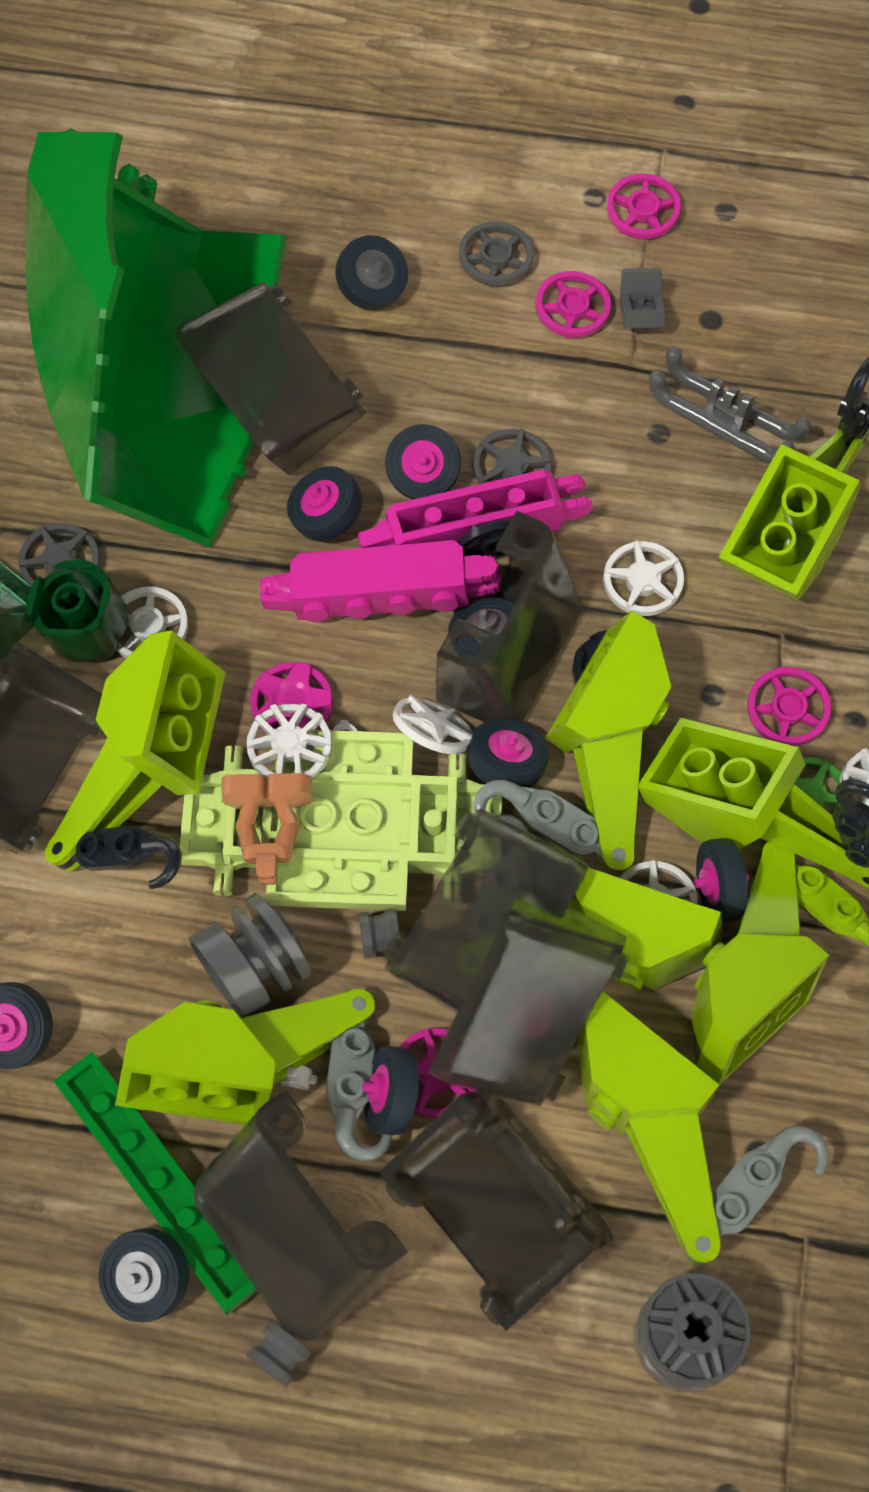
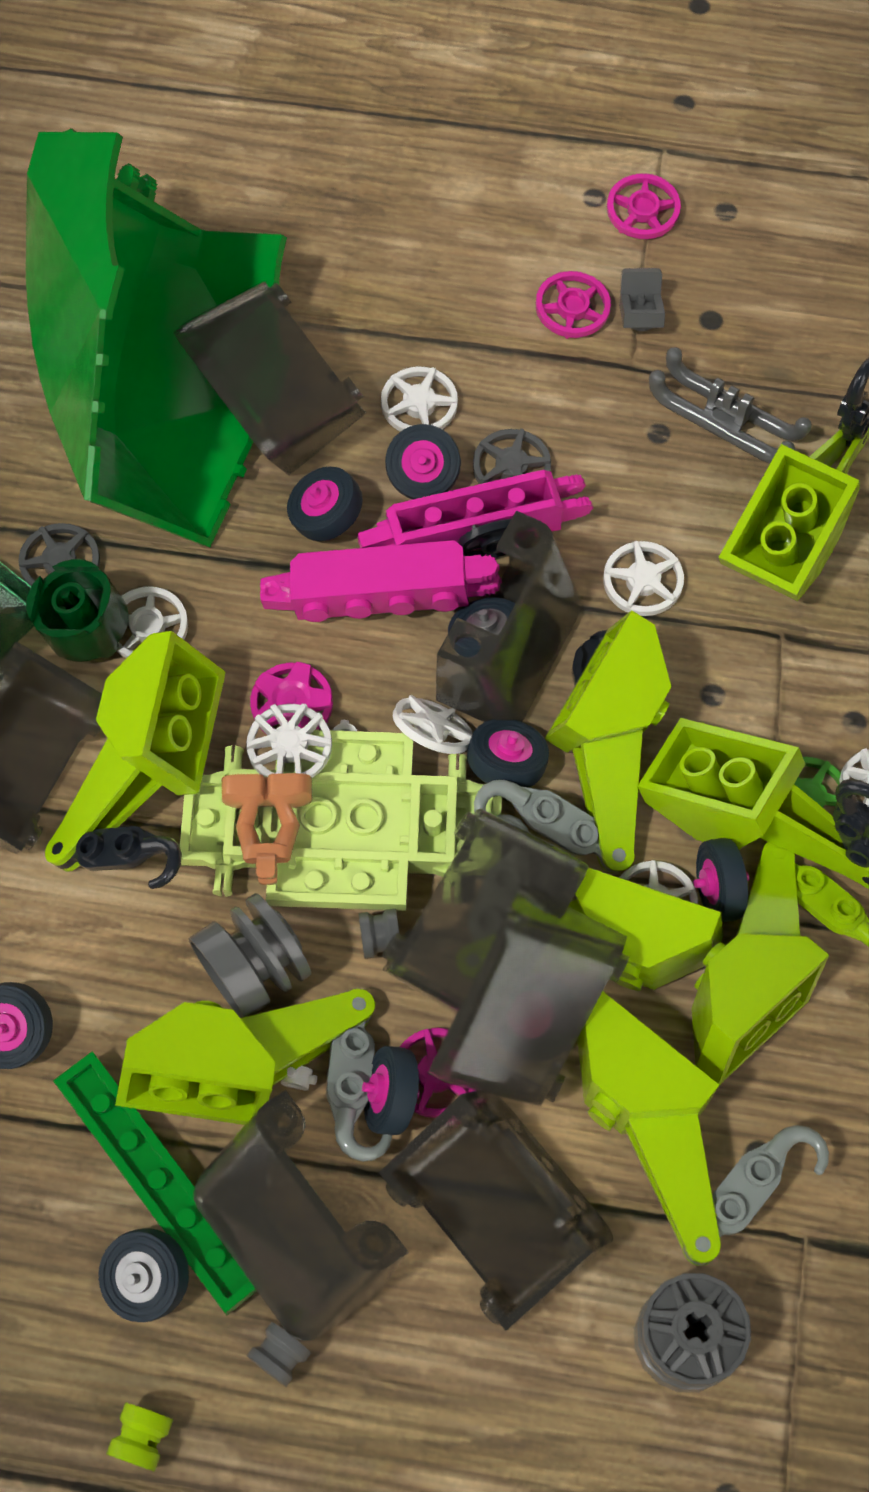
black wheel [335,235,408,310] -> none
dark grey wheel [459,222,533,287] -> none
dark pink wheel [747,667,831,746] -> none
none -> lime wheel [106,1403,173,1472]
none -> white wheel [381,367,458,432]

